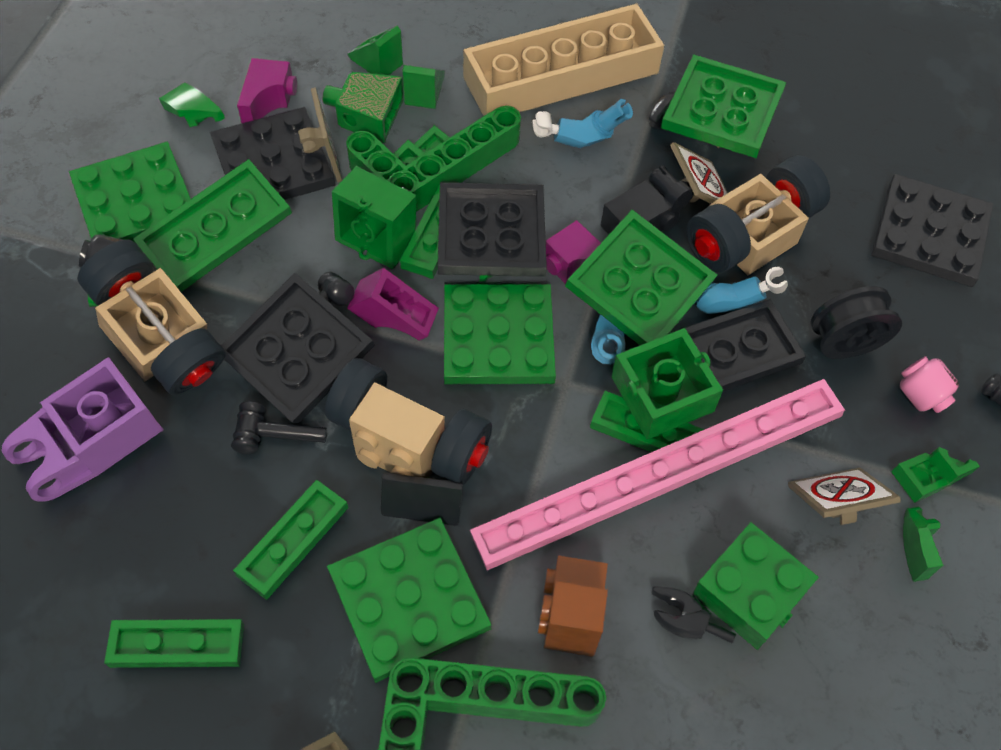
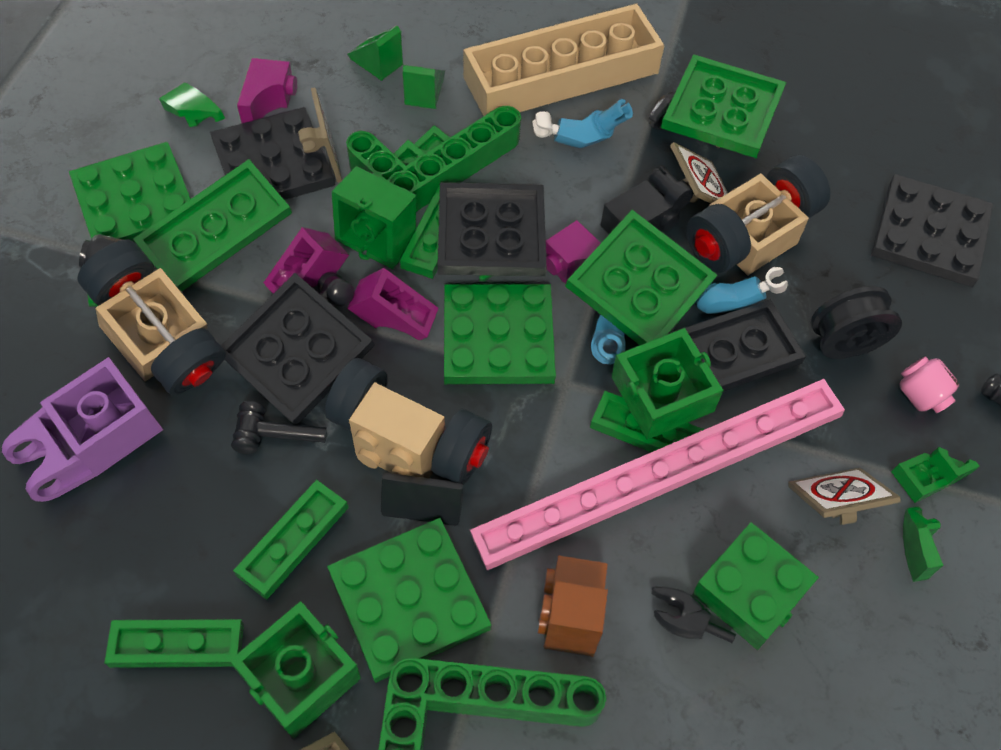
green torso [323,72,403,143] -> none
none -> green brick [230,601,361,739]
none -> magenta arch [263,227,349,294]

